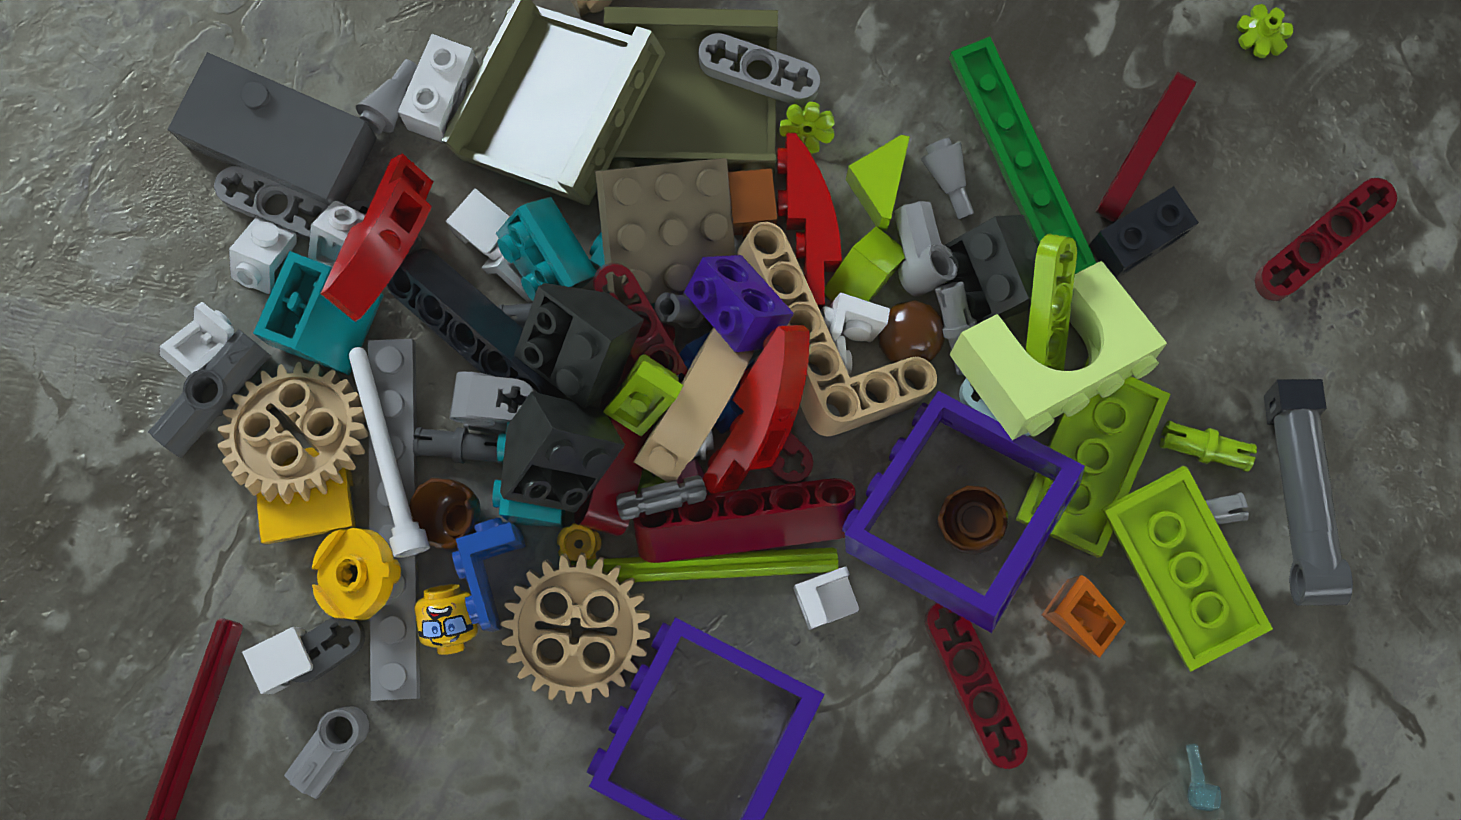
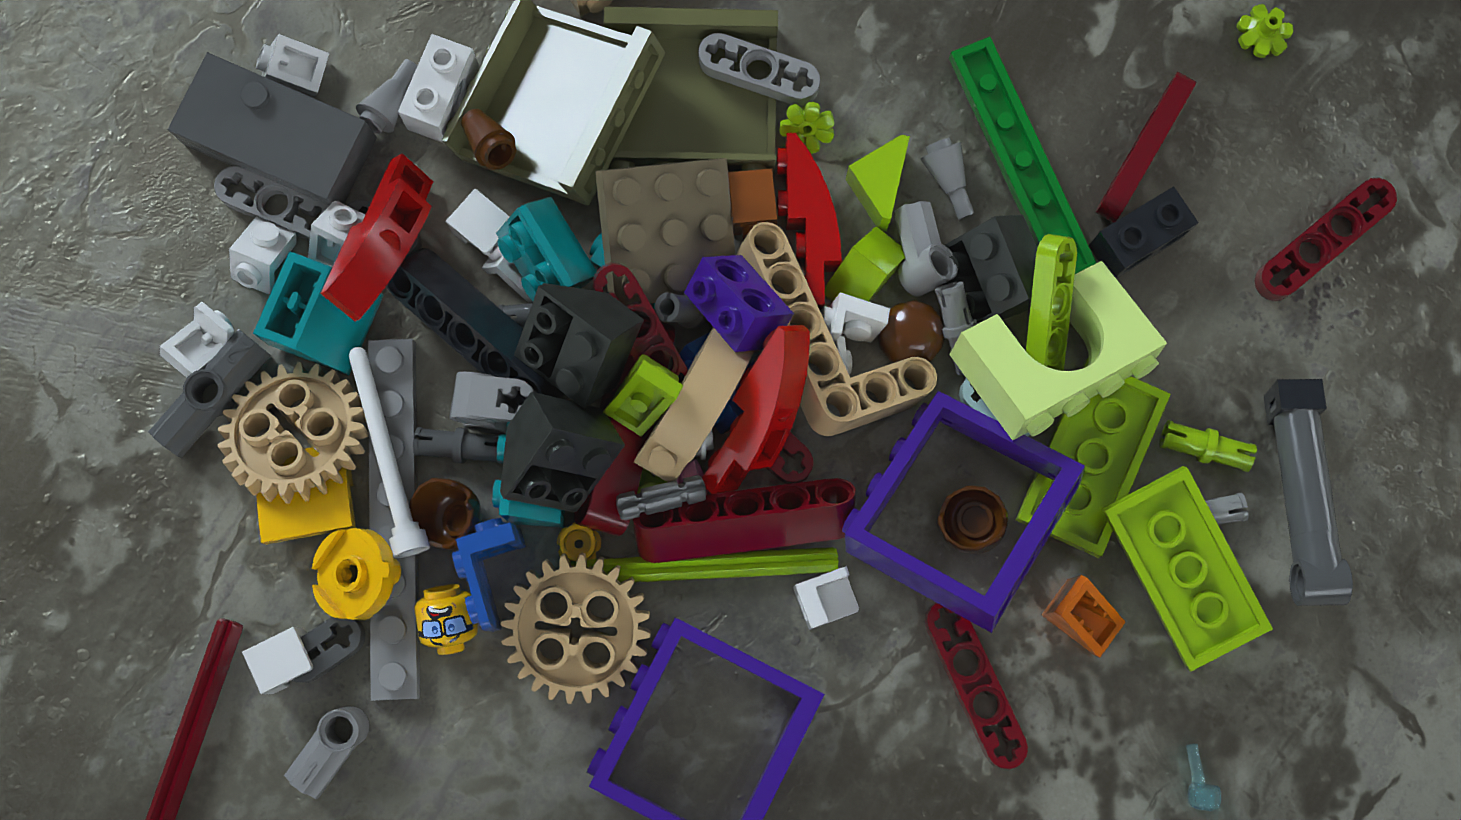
none -> white bracket [256,34,329,97]
none -> reddish brown cone [461,109,516,170]

